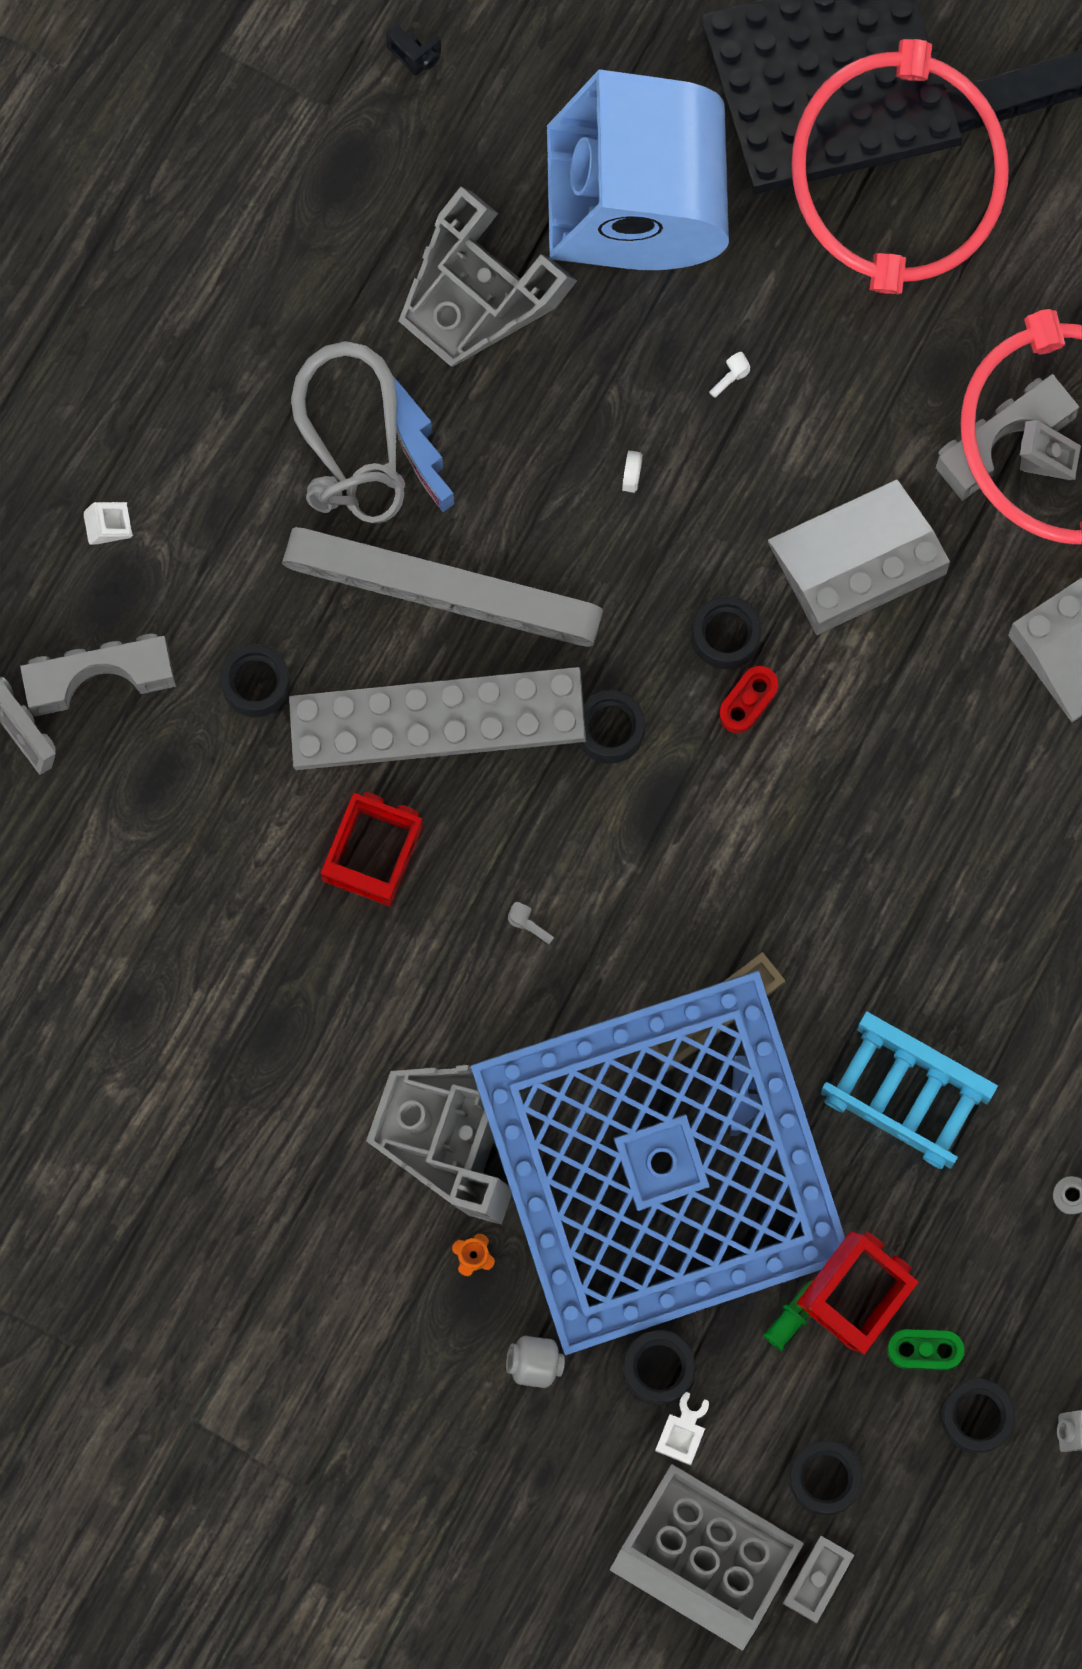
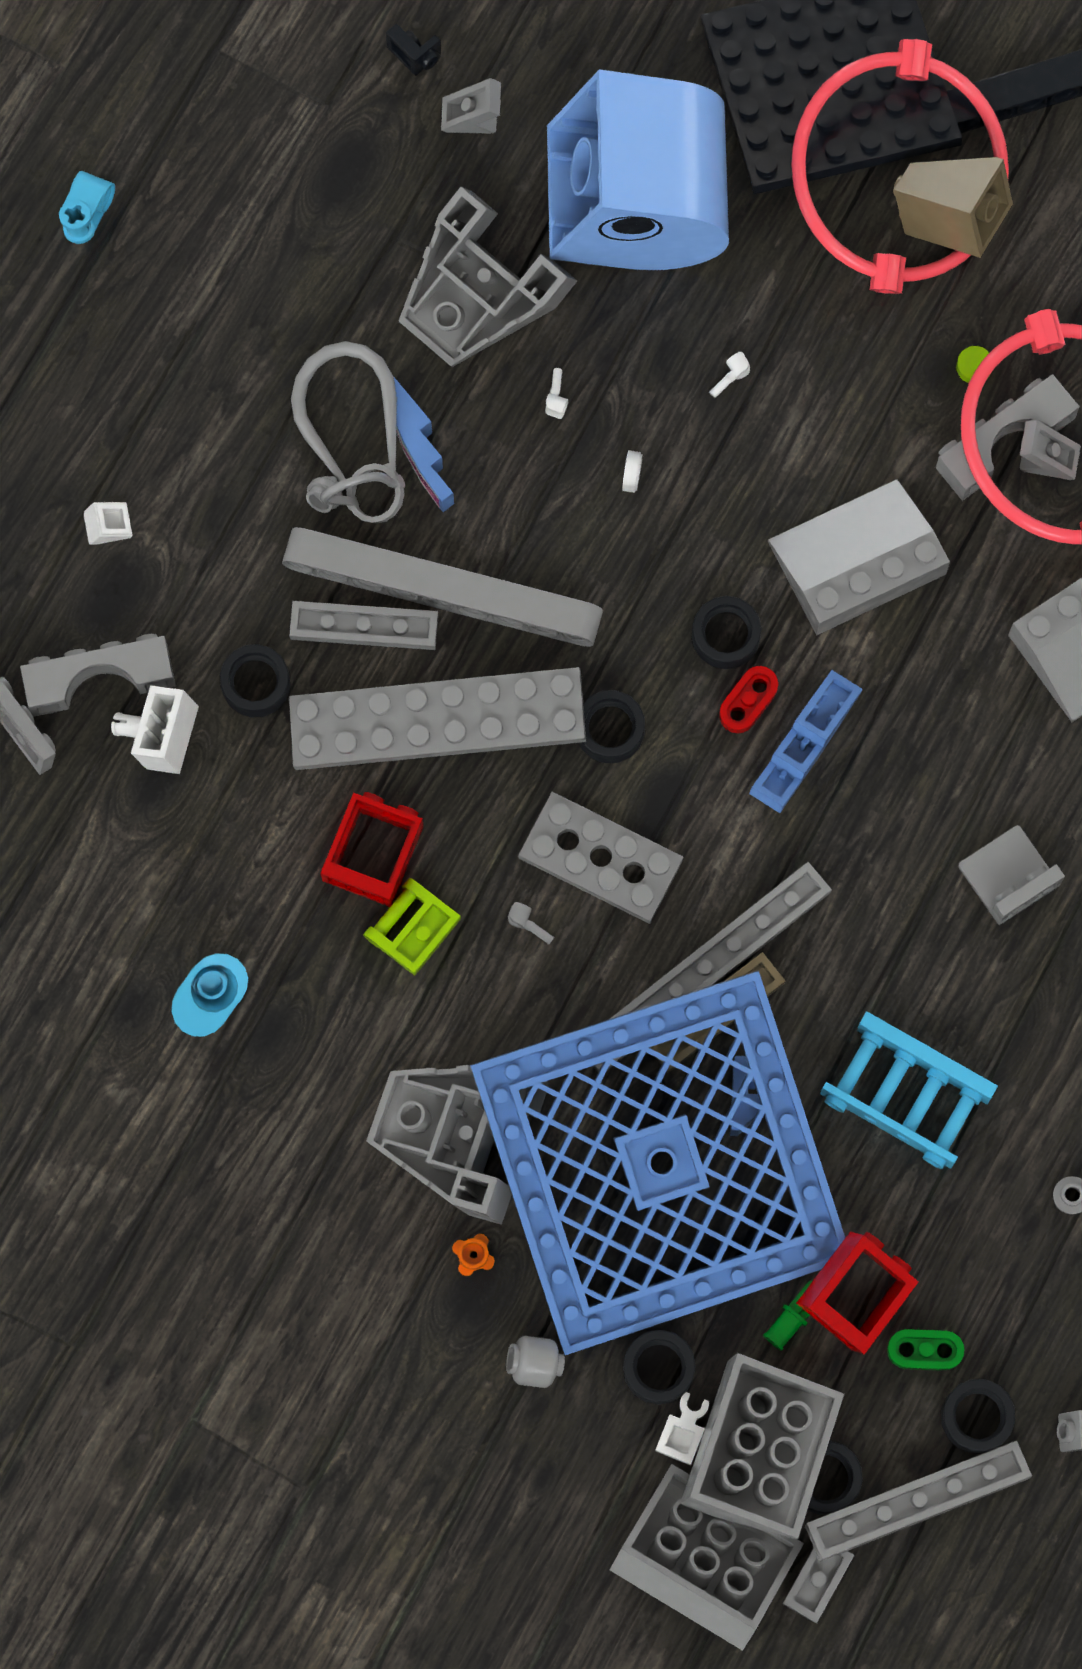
none -> medium azure piece [59,171,115,244]
none -> white brick [111,685,199,774]
none -> medium azure piece [172,953,248,1036]
none -> light grey plate [289,601,438,650]
none -> lime plate [363,878,461,976]
none -> light grey slope [441,78,501,134]
none -> light grey plate [518,792,684,924]
none -> white hand [545,368,568,419]
none -> light grey plate [593,862,832,1072]
none -> light grey slope [680,1353,844,1539]
none -> medium blue slope [749,670,862,813]
none -> light grey plate [805,1441,1032,1562]
none -> dark tan slope [893,157,1013,258]
none -> lime tile [956,346,991,383]
none -> light grey bracket [958,825,1065,925]

